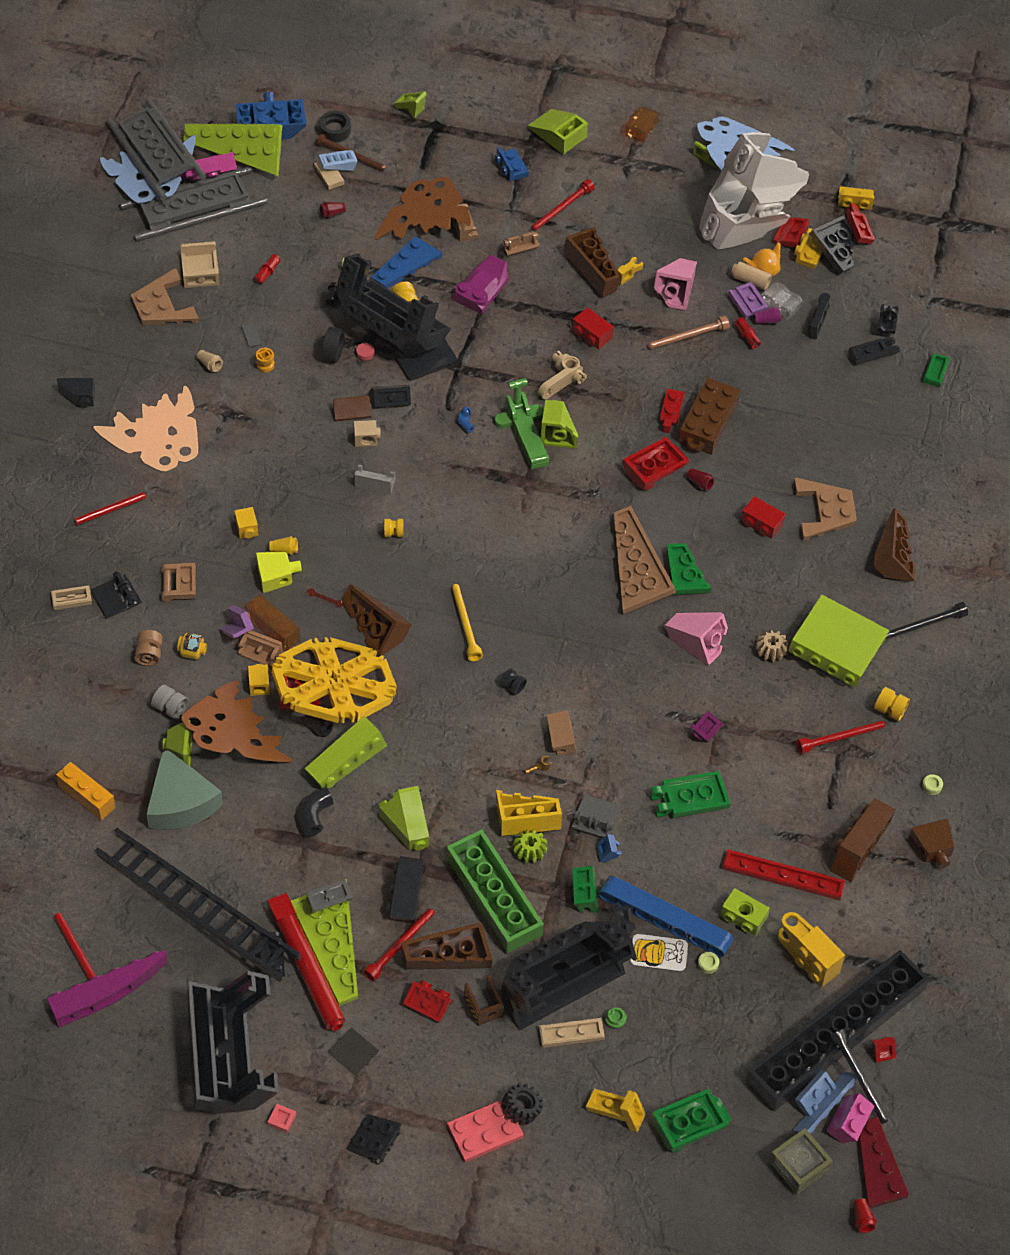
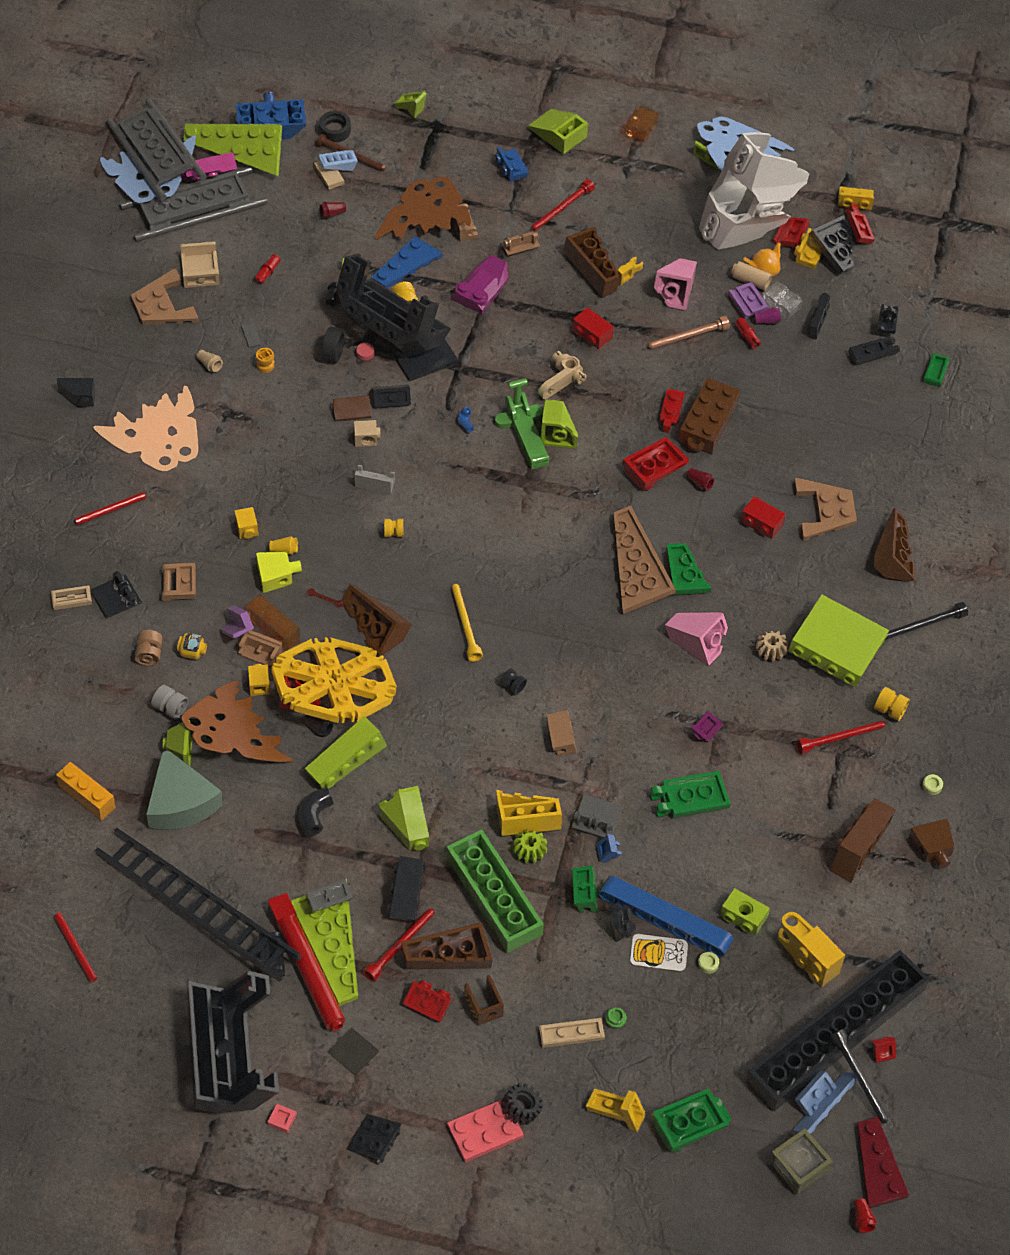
magenta slope [47,950,168,1028] -> none
black wedge [501,921,637,1031] -> none
pearl gold hand [524,755,552,774] -> none
red tile [722,849,845,901] -> none
dark pink brick [827,1093,874,1144] -> none

